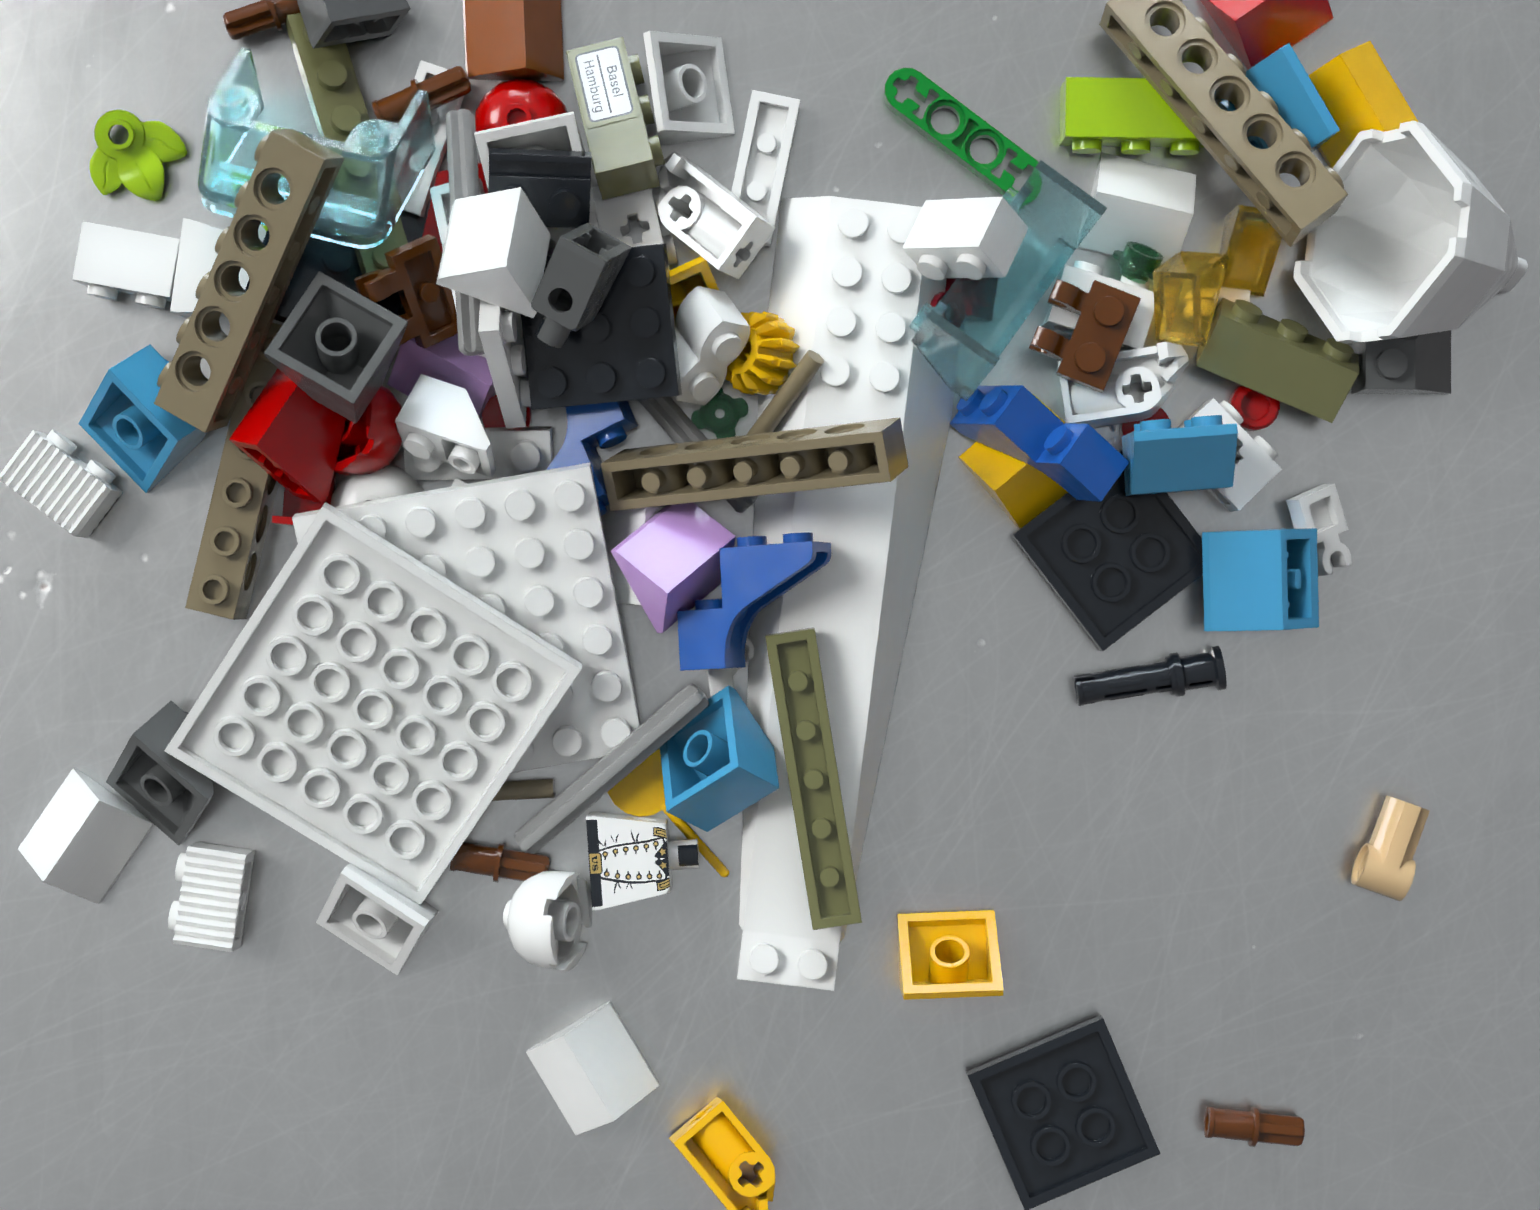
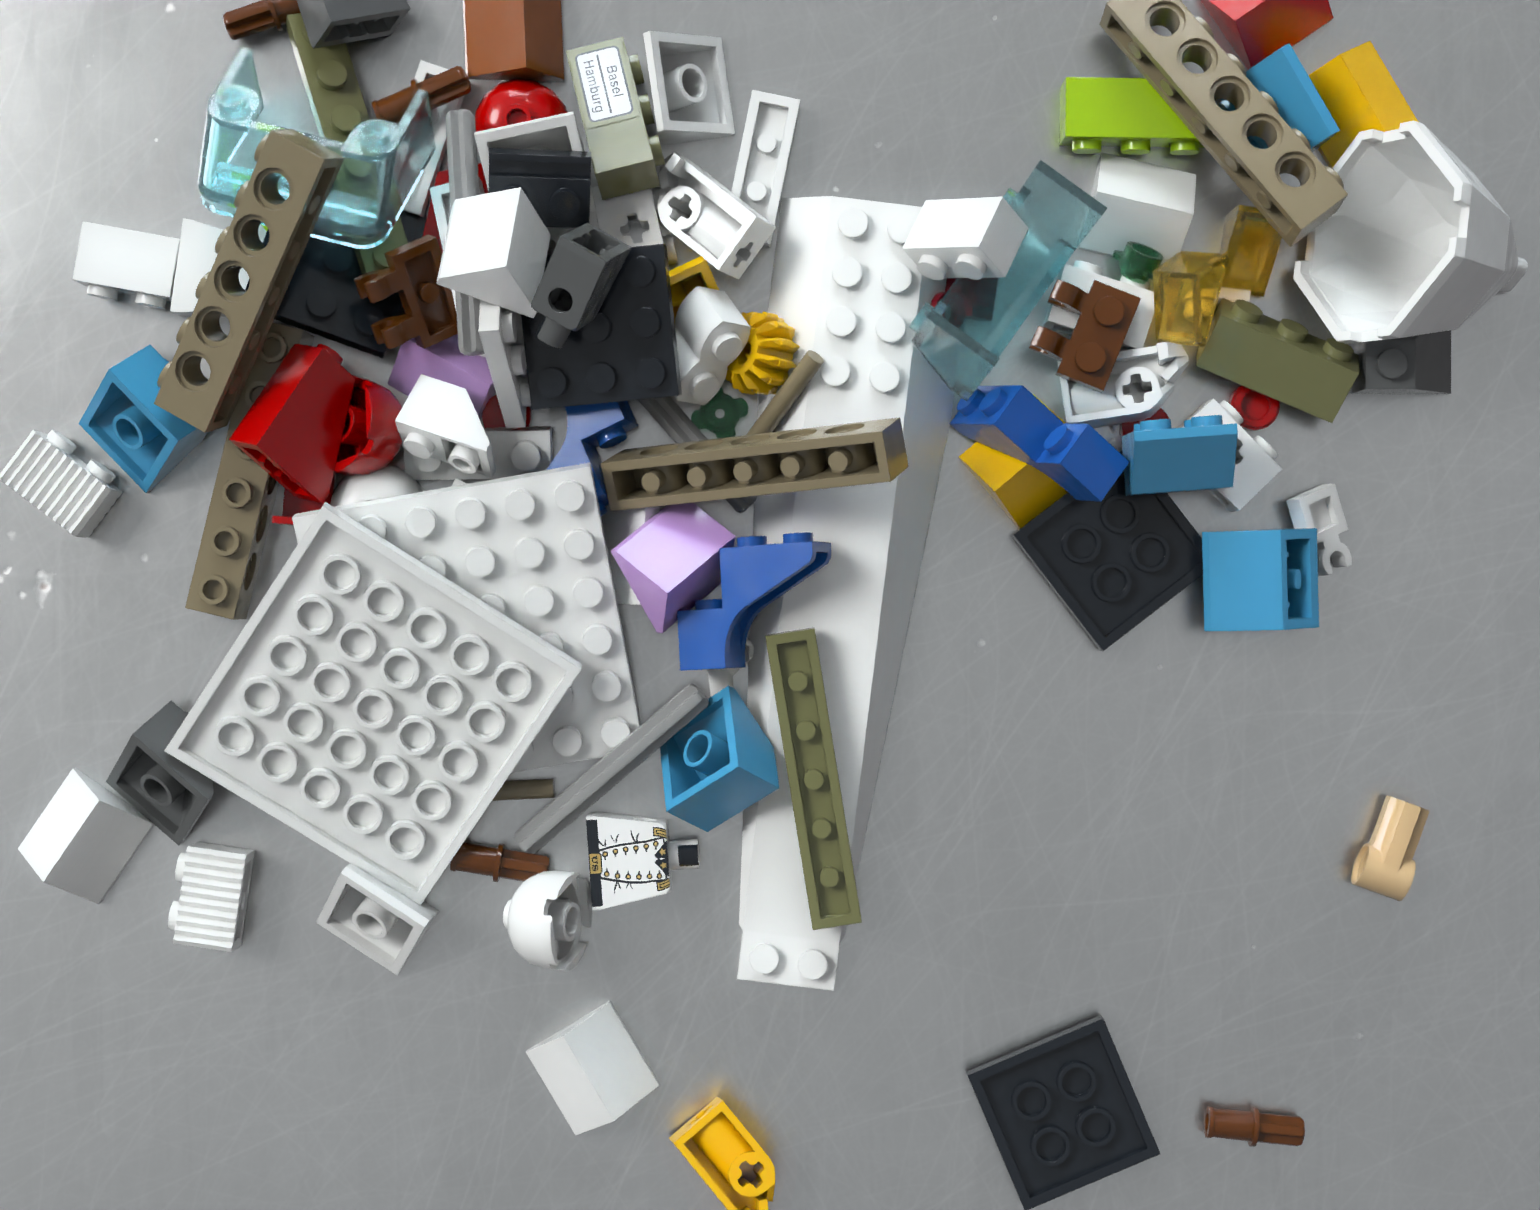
lime plate [89,109,188,201] -> none
dark grey slope [264,271,408,424] -> none
yellow piece [607,749,729,878] -> none
green beam [884,68,1046,204] -> none
yellow slope [897,910,1004,1000] -> none
black pin [1073,646,1227,706] -> none

